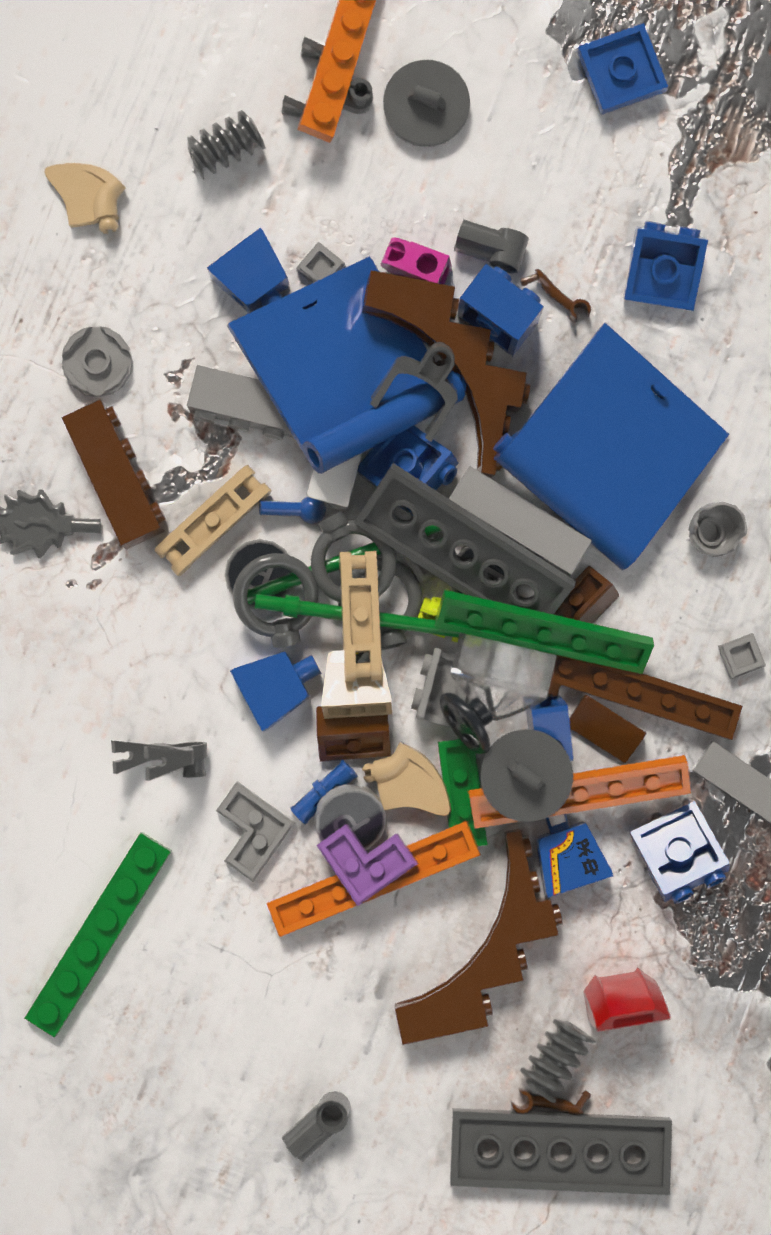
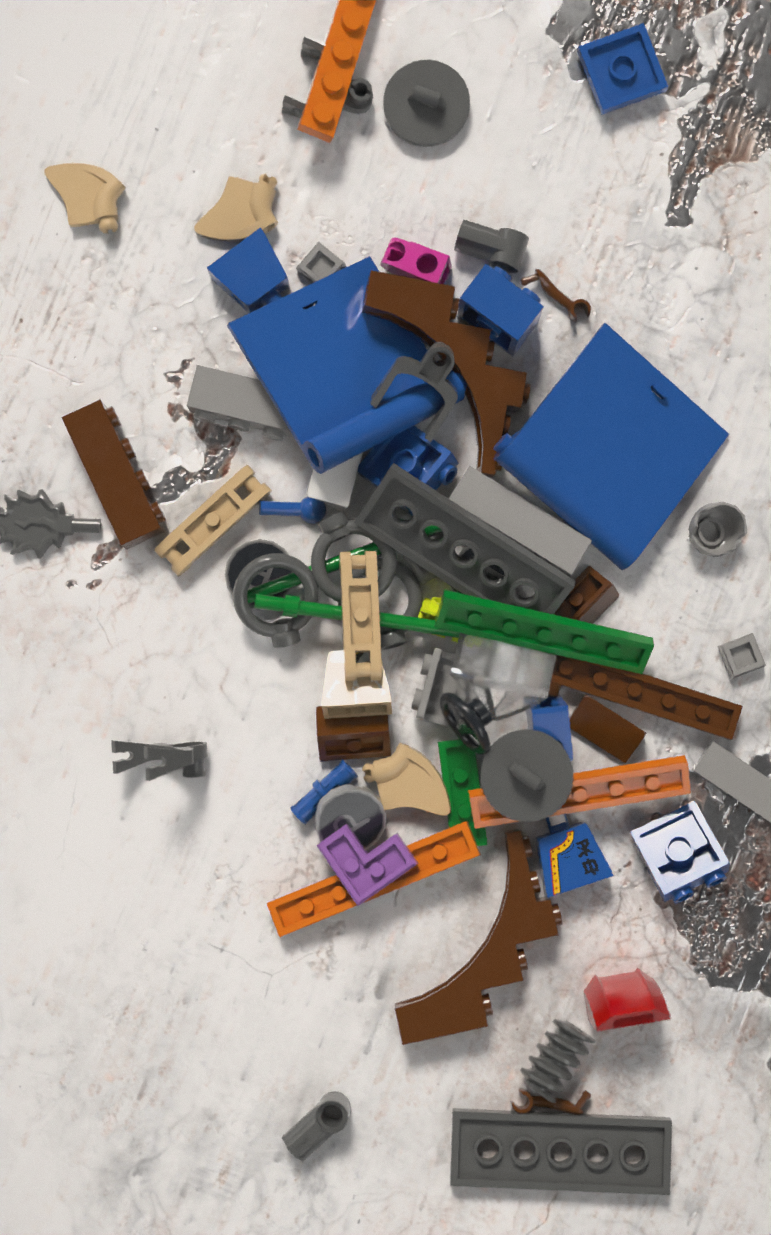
green plate [24,832,172,1038] -> none
light grey tile [62,326,133,397] -> none
dark grey piece [187,110,266,179] -> none
light grey tile [216,781,296,882] -> none
blue torso [230,652,322,732] -> none
blue plate [623,221,708,311] -> none
none -> tan arm [194,173,278,242]

